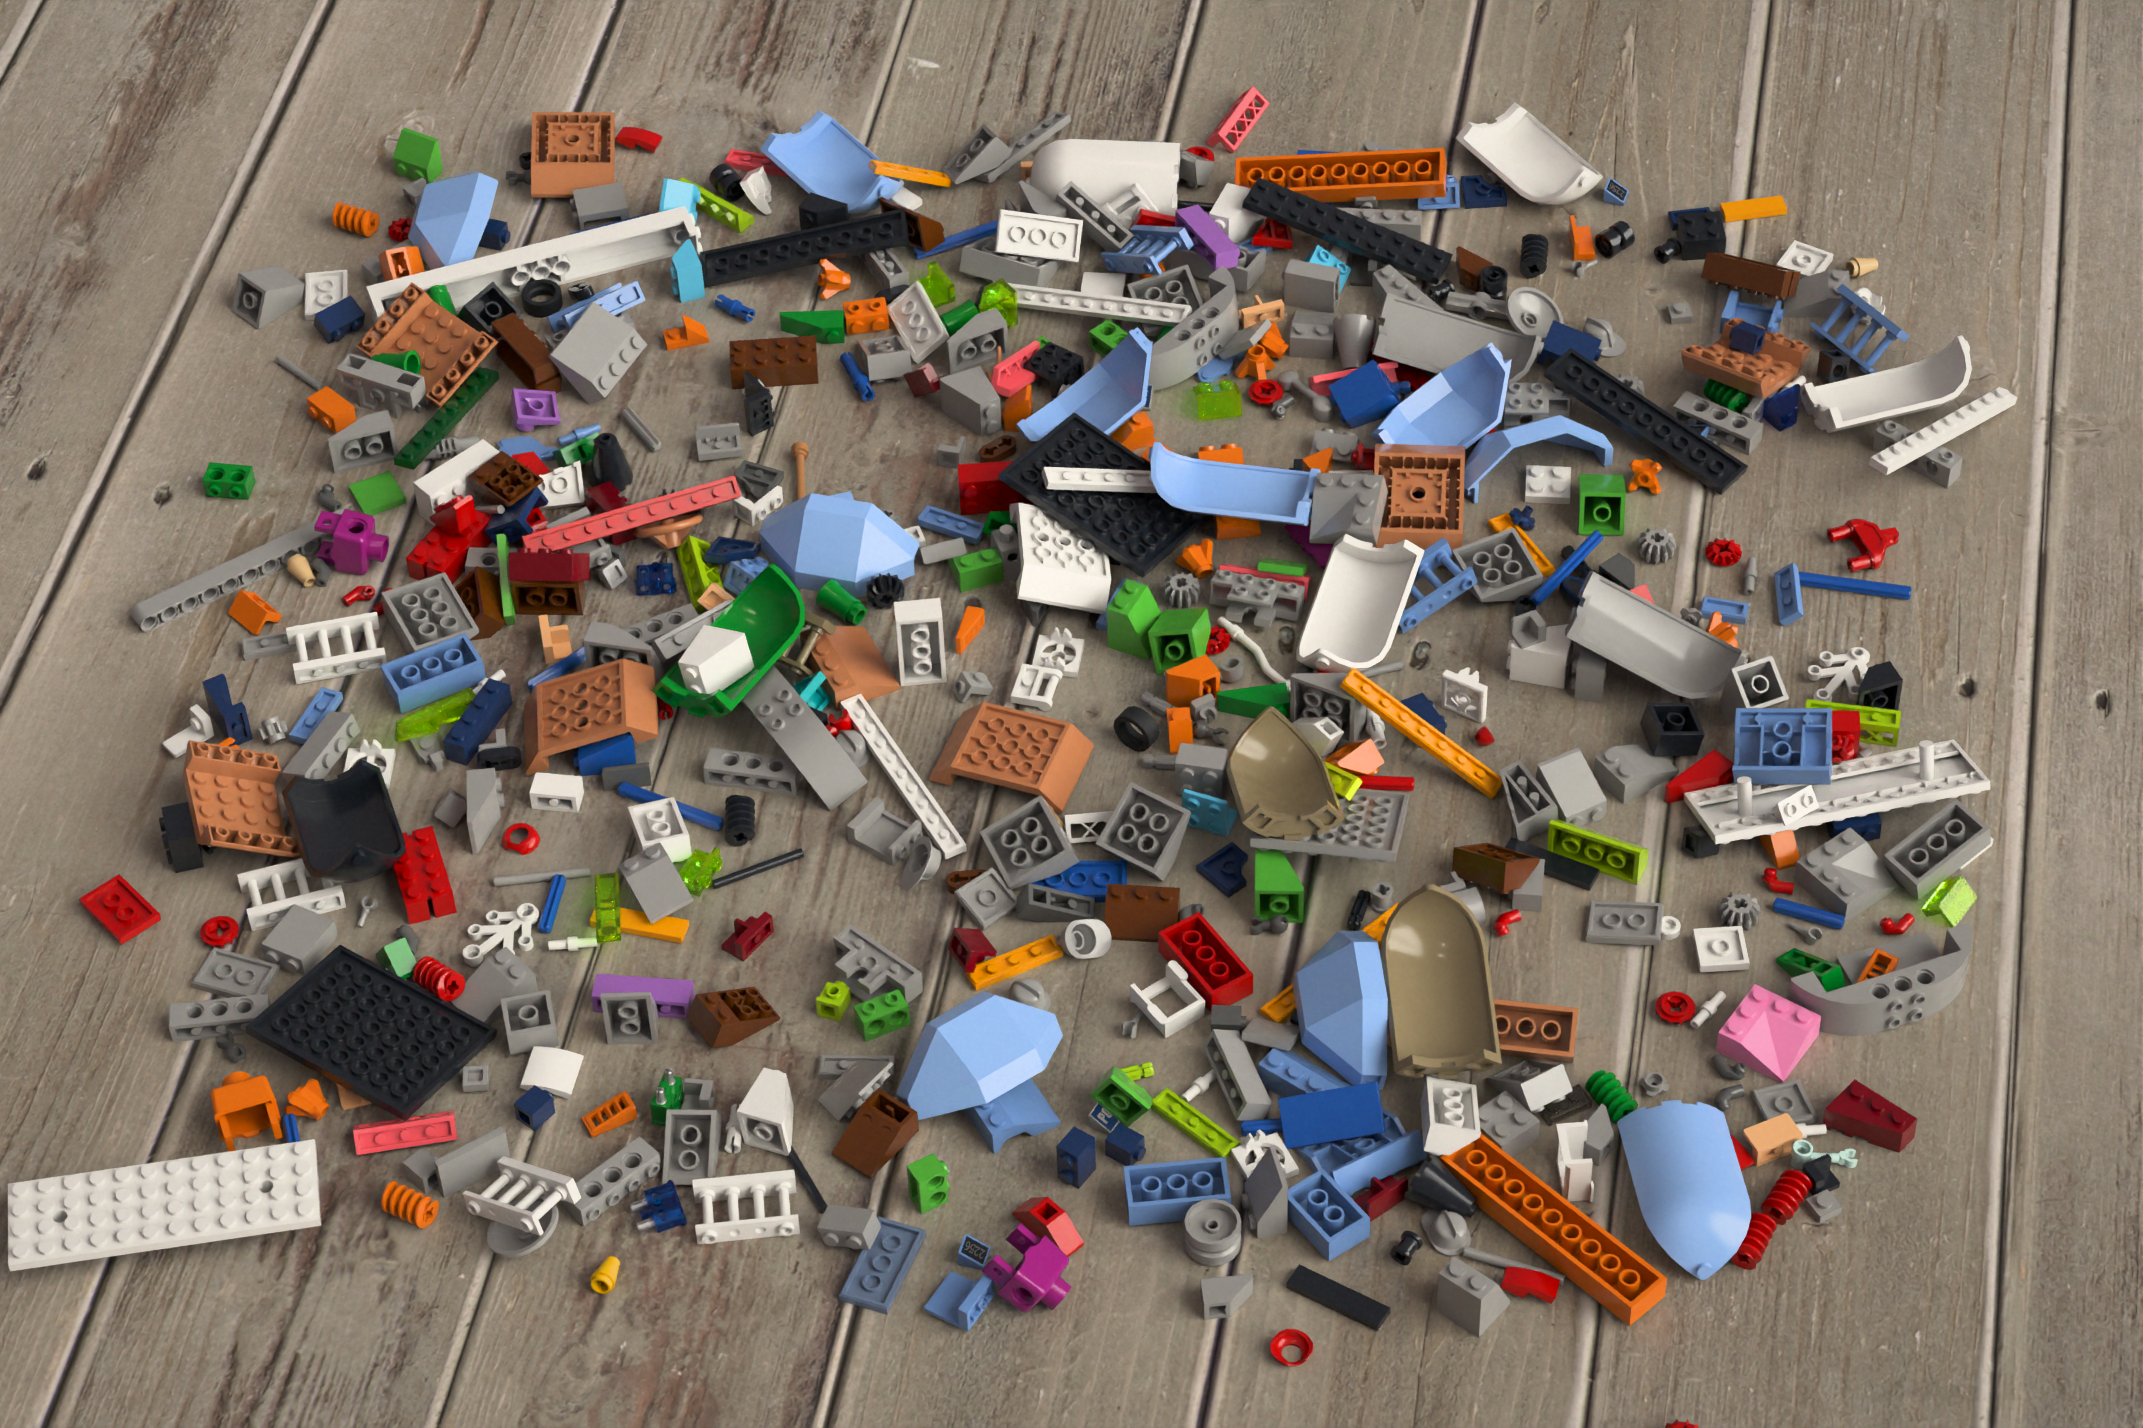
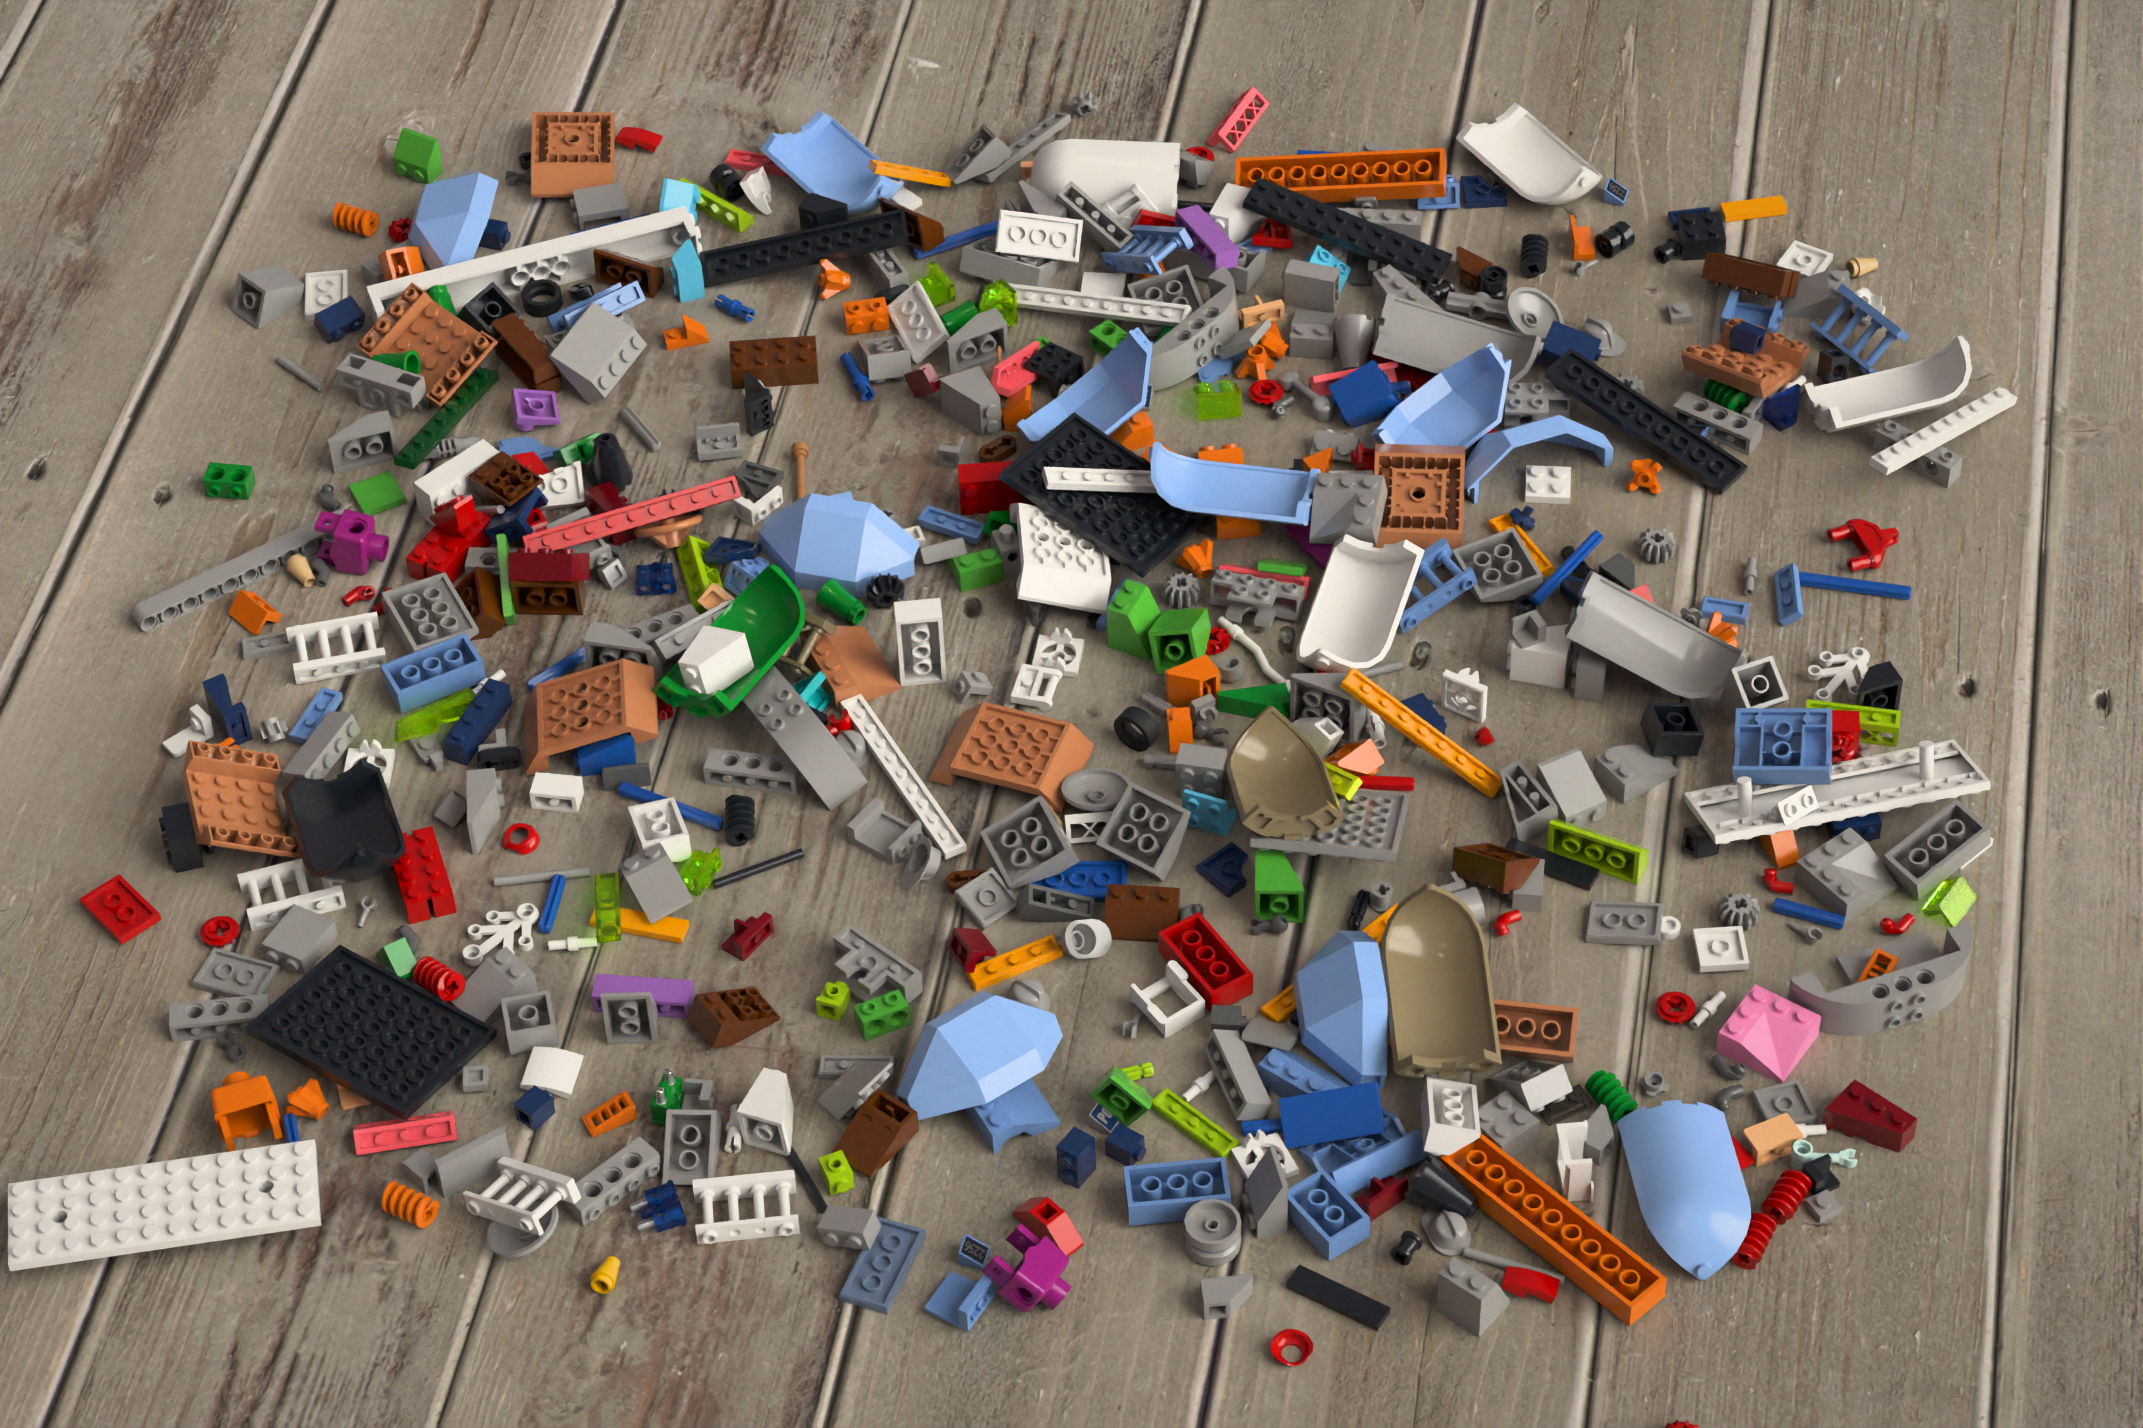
orange brick [306,386,357,434] -> none
light grey panel [403,178,426,211] -> none
light nougat panel [538,615,572,664] -> none
medium blue bar [557,423,601,446] -> none
green slope [780,310,845,344] -> none
bright green brick [907,1153,950,1214] -> none
orange slope [955,606,985,654] -> none
bright green slope [1578,474,1626,535] -> none
red slope [1664,749,1734,804] -> none
red gear [1705,538,1742,566] -> none
green slope [1776,948,1846,992] -> none
none -> reddish brown slope [593,249,664,299]
none -> lime brick [818,1150,854,1195]
none -> light grey dish [1061,768,1131,812]
none -> light grey gear [1073,91,1098,116]

